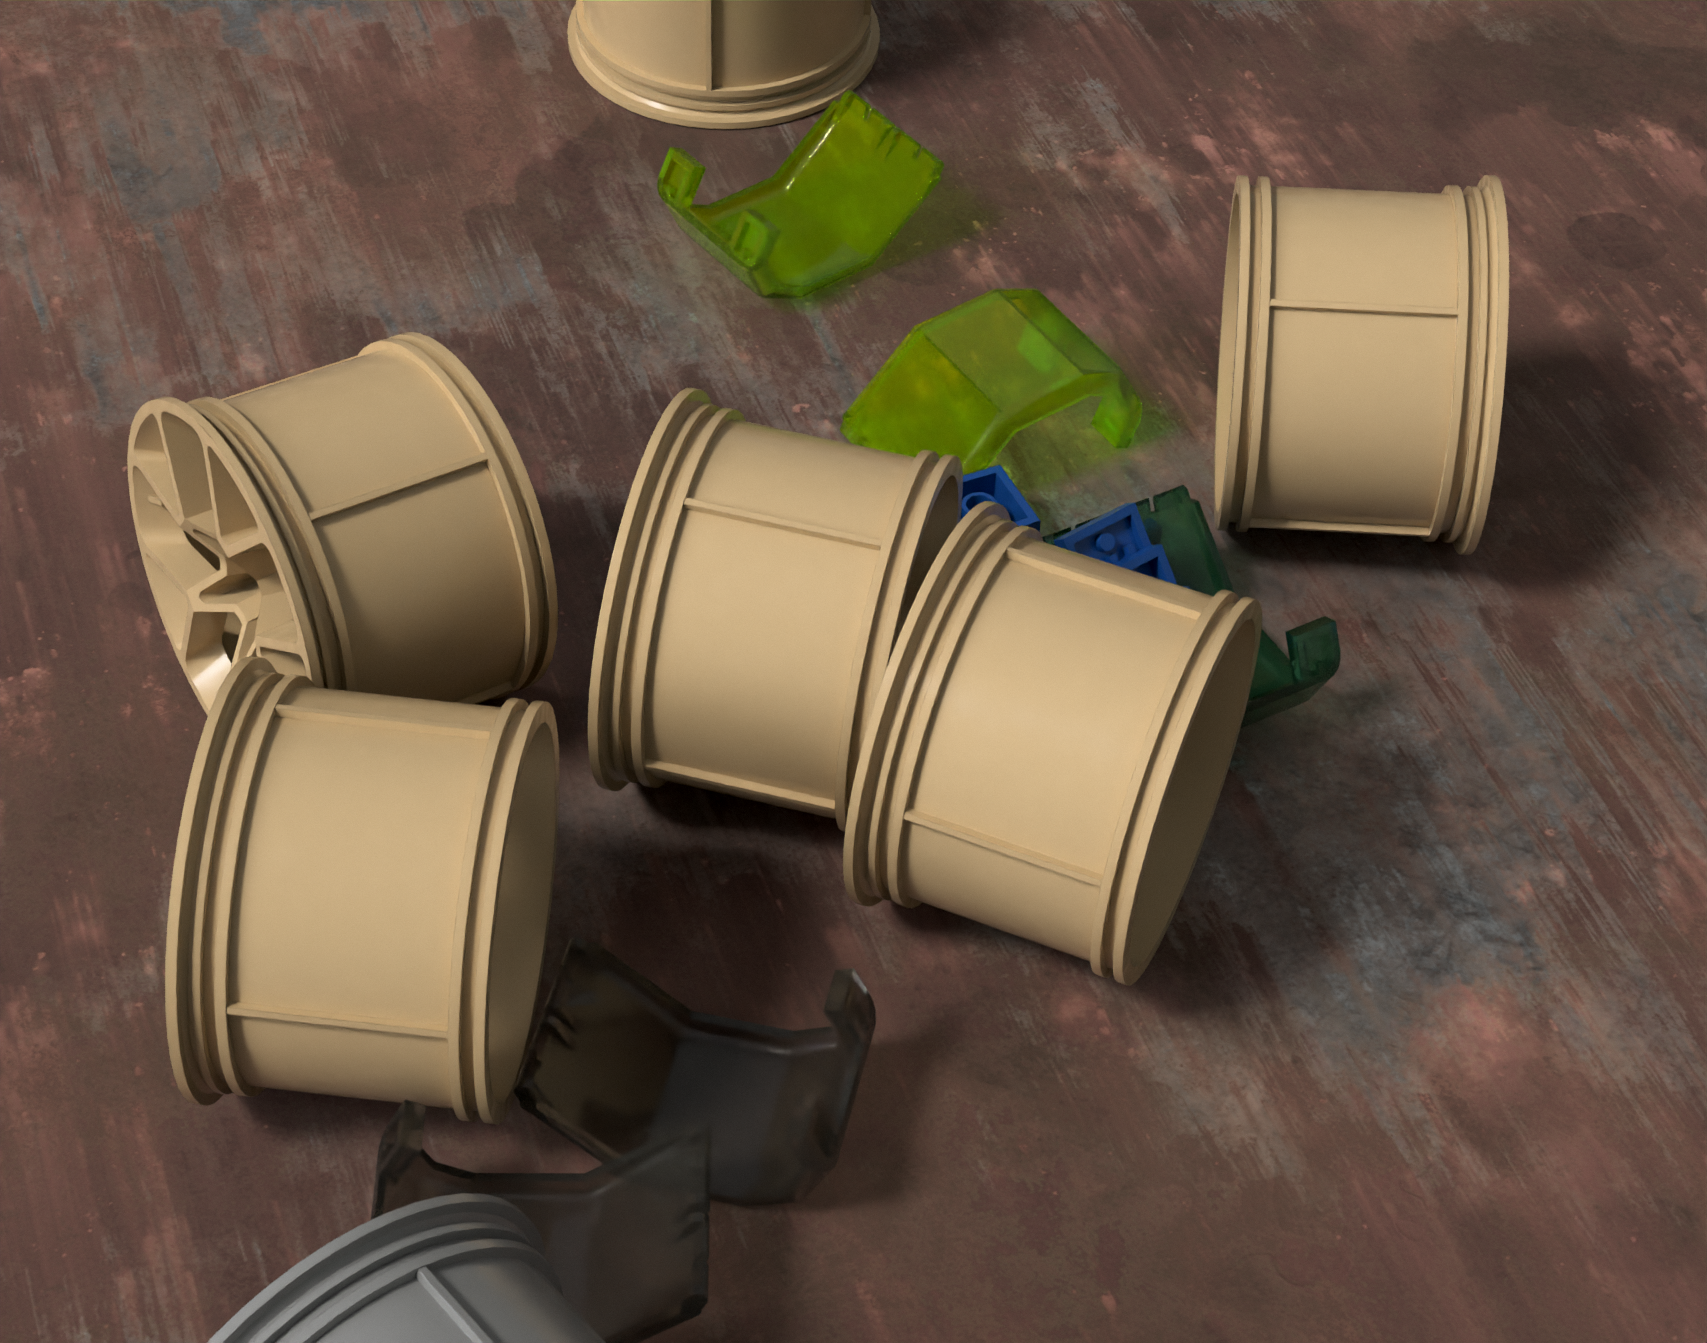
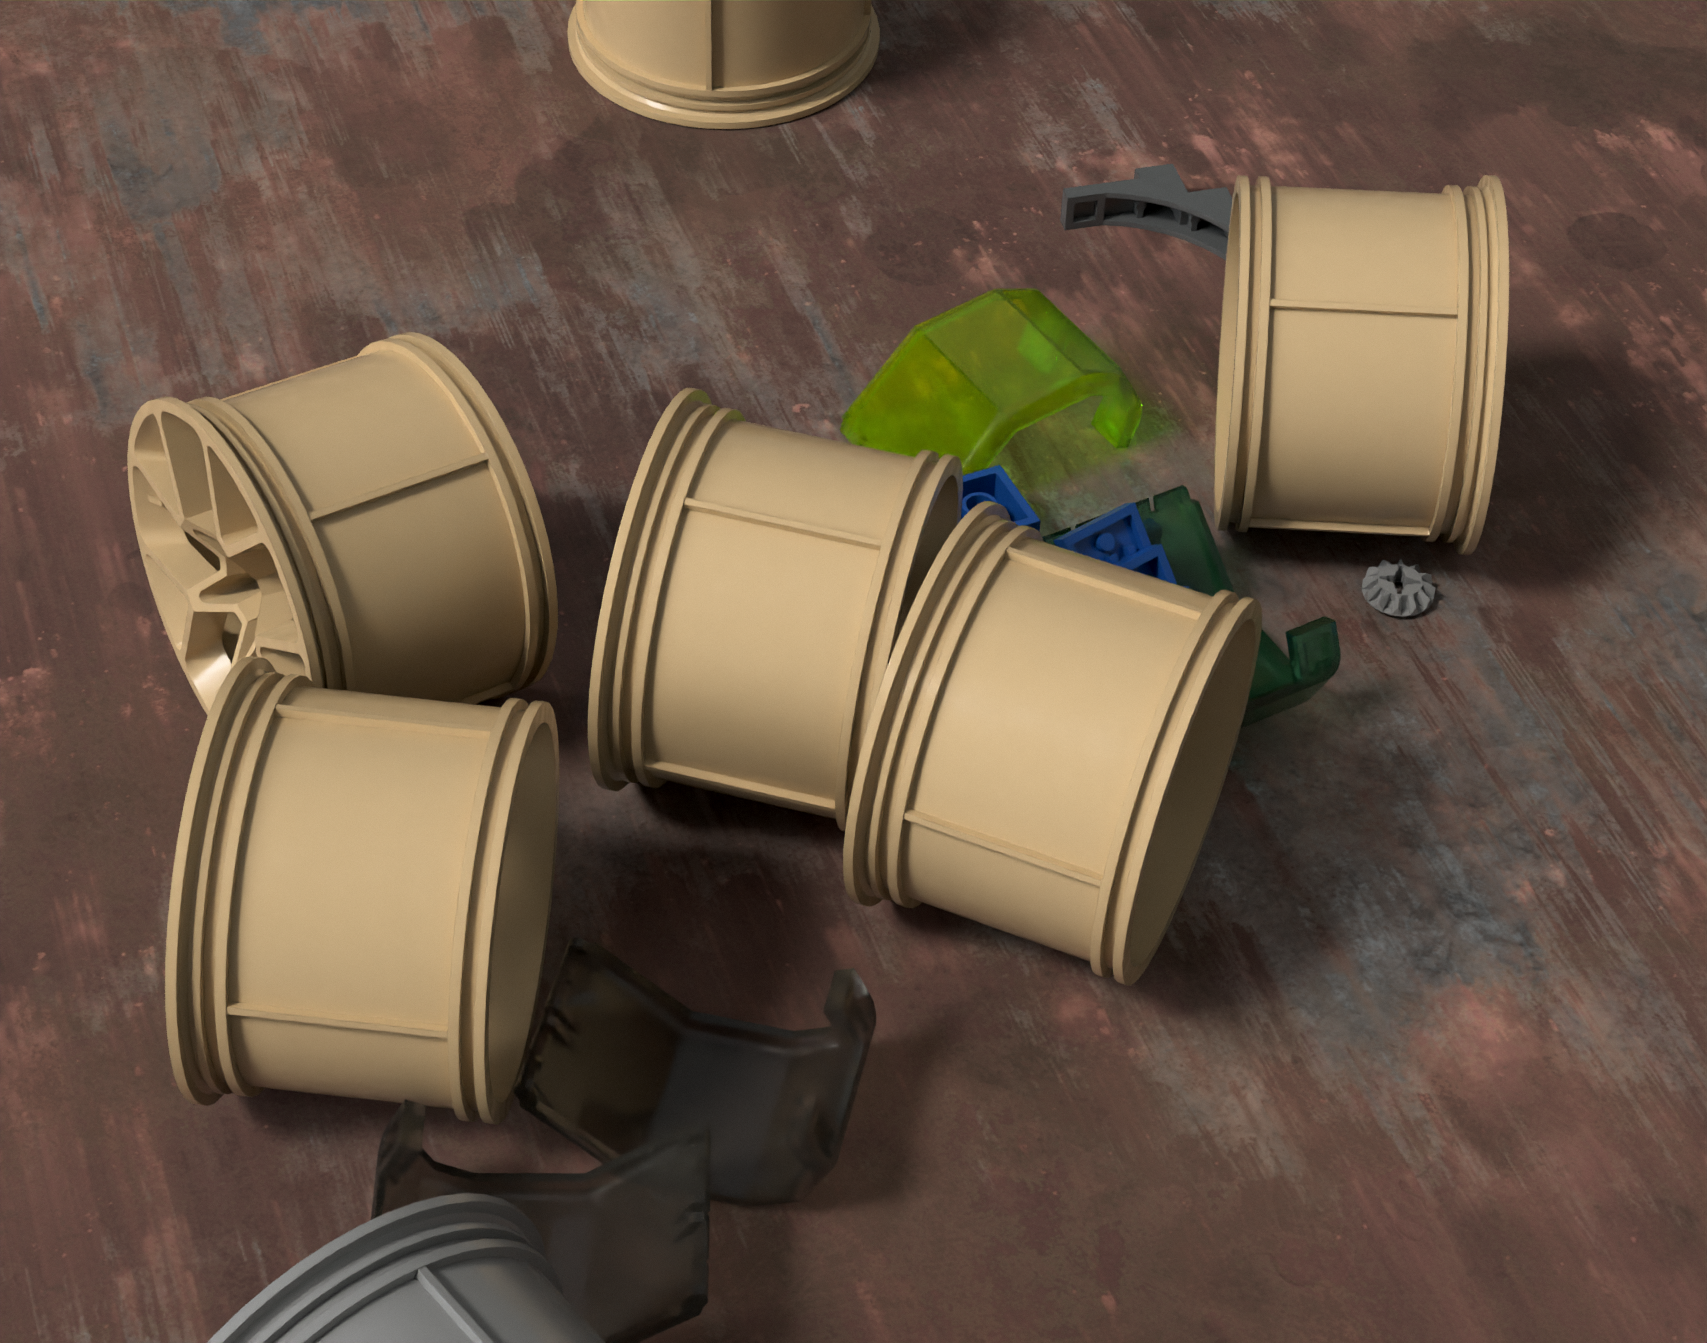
clear neon green windscreen [657,90,944,299] -> none
none -> dark grey arch [1060,164,1233,261]
none -> light grey gear [1362,559,1436,617]

